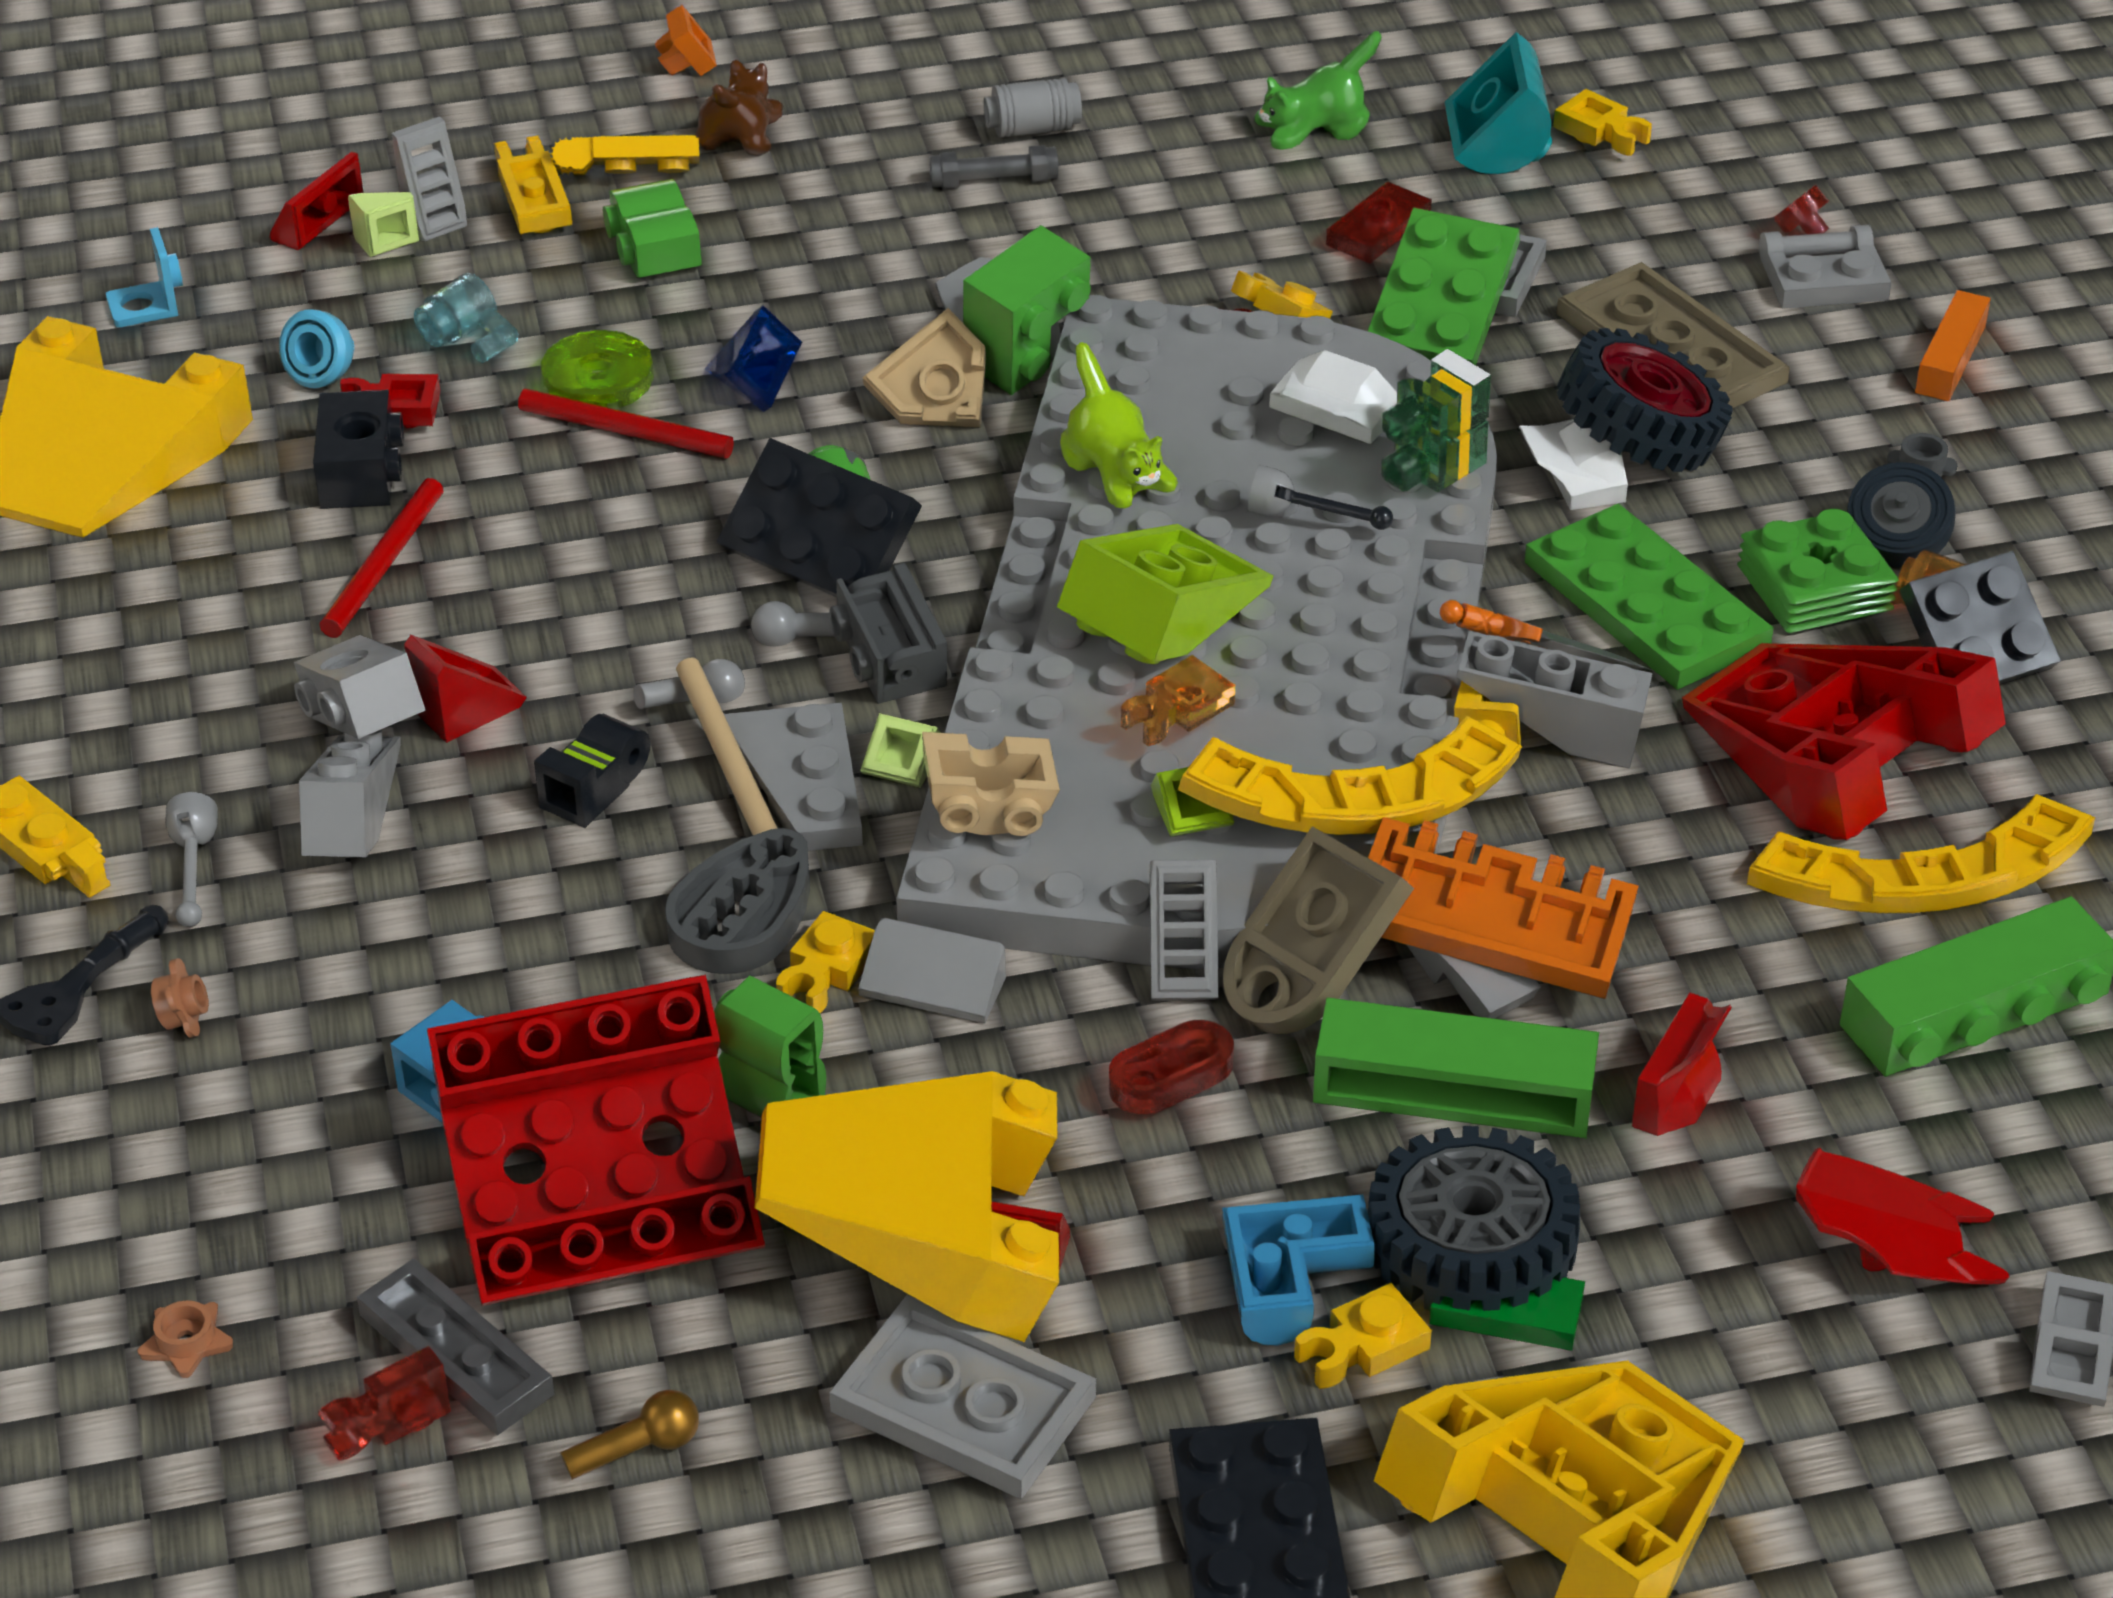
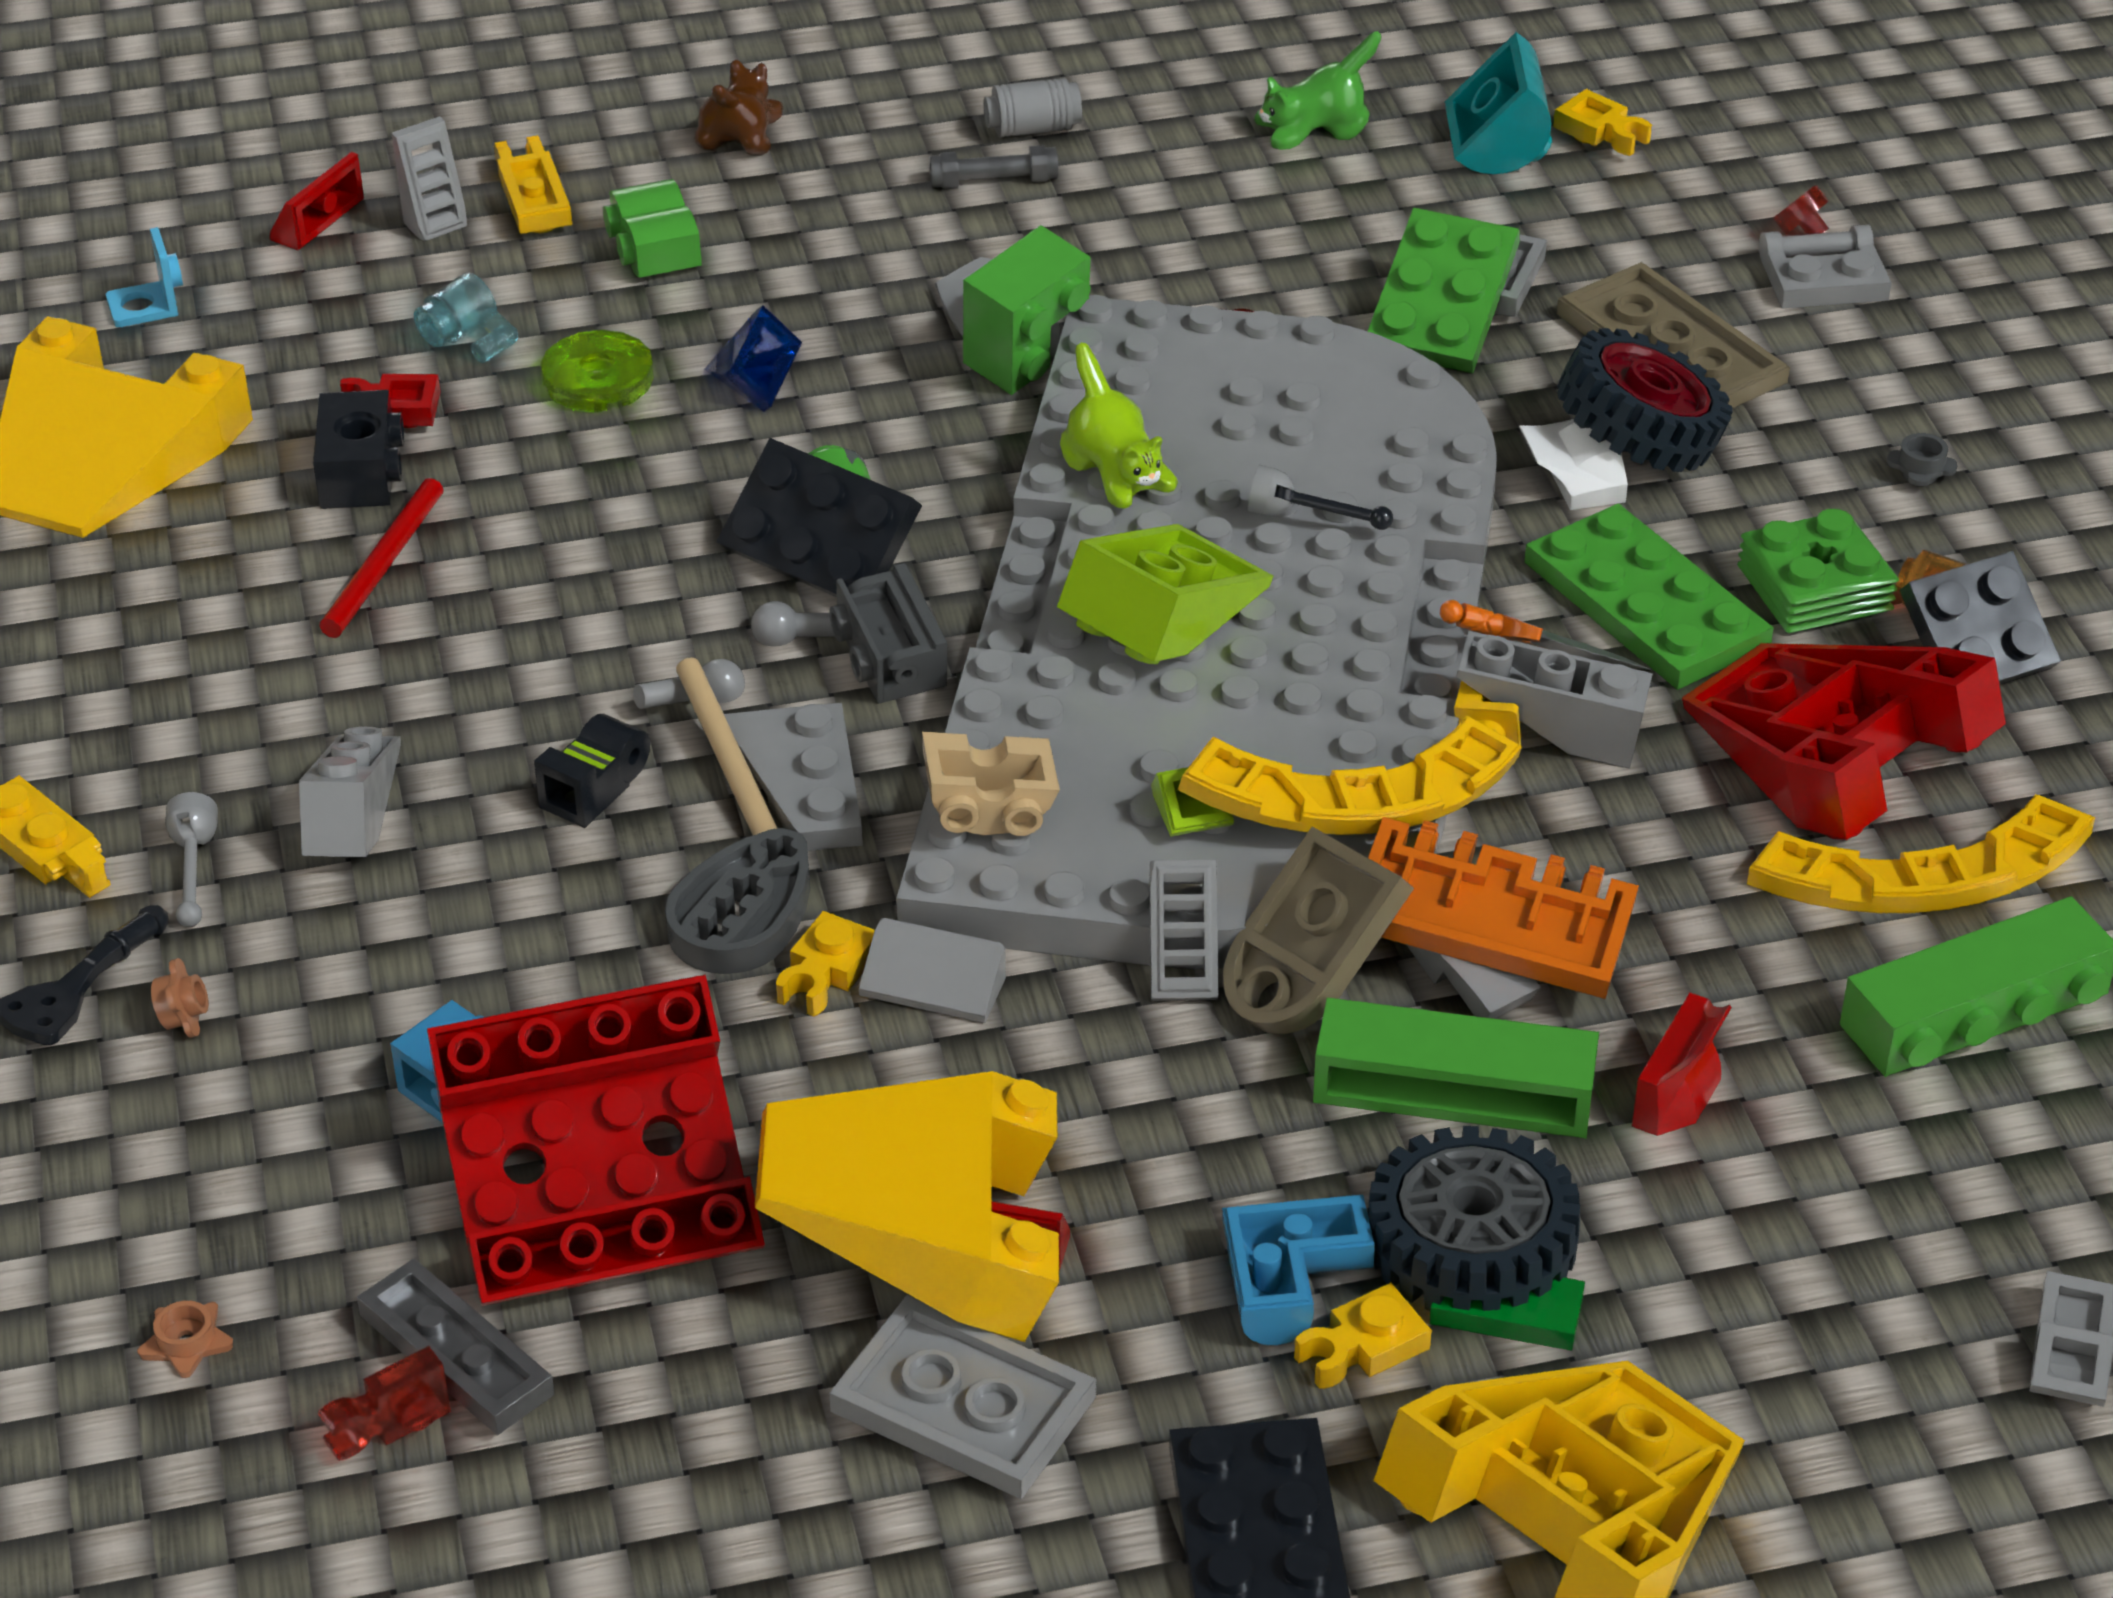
medium azure brick [279,309,354,388] -> none
light grey brick [294,635,425,739] -> none
yellowish green slope [348,192,419,257] -> none
red slope [404,634,527,743] -> none
red bar [518,388,734,459] -> none
yellow hinge [550,135,700,176] -> none
pearl gold bar [560,1390,699,1479] -> none
orange tile [655,5,717,77] -> none
bright green brick [714,975,826,1118] -> none
yellowish green slope [860,713,941,788] -> none
tan plate [862,308,986,427] -> none
clear red plate [1109,1020,1234,1114] -> none
clear orange plate [1121,655,1235,746] -> none
yellow plate [1230,270,1333,319] -> none
white slope [1269,350,1400,444] -> none
clear red plate [1326,181,1432,264] -> none
clear green hips [1381,349,1491,493] -> none
red shield [1796,1147,2009,1284] -> none
black wheel [1847,462,1956,567] -> none
orange piece [1915,290,1991,401] -> none

